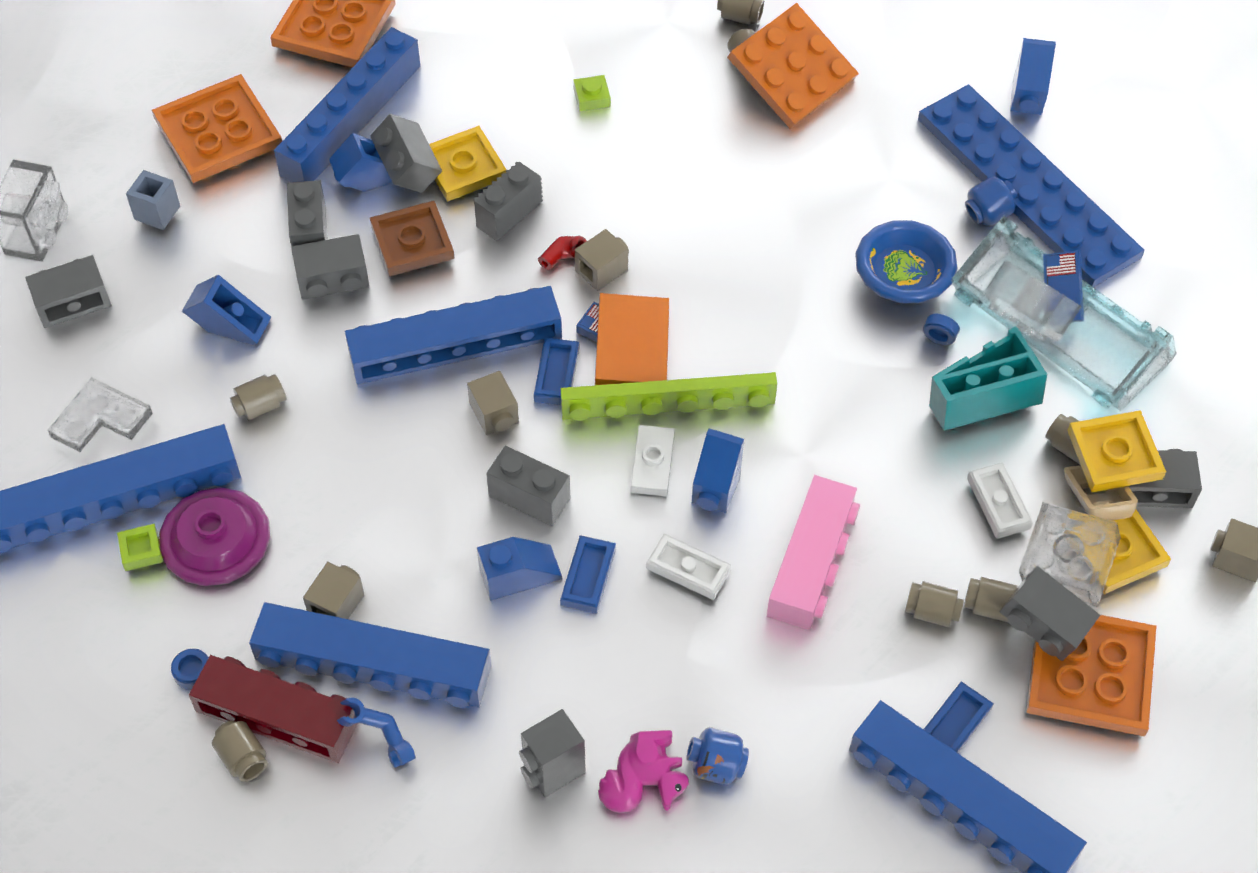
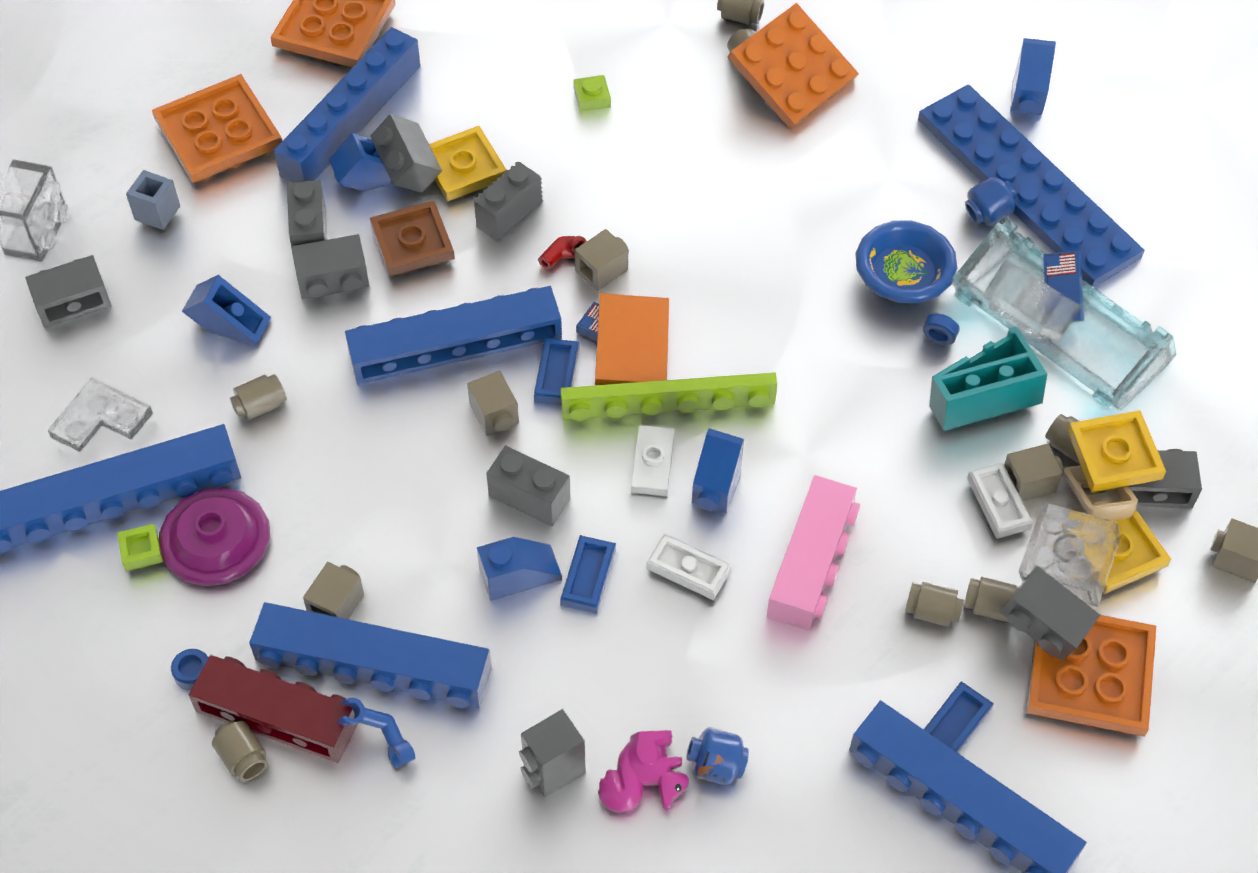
none -> dark tan brick [1004,444,1064,501]

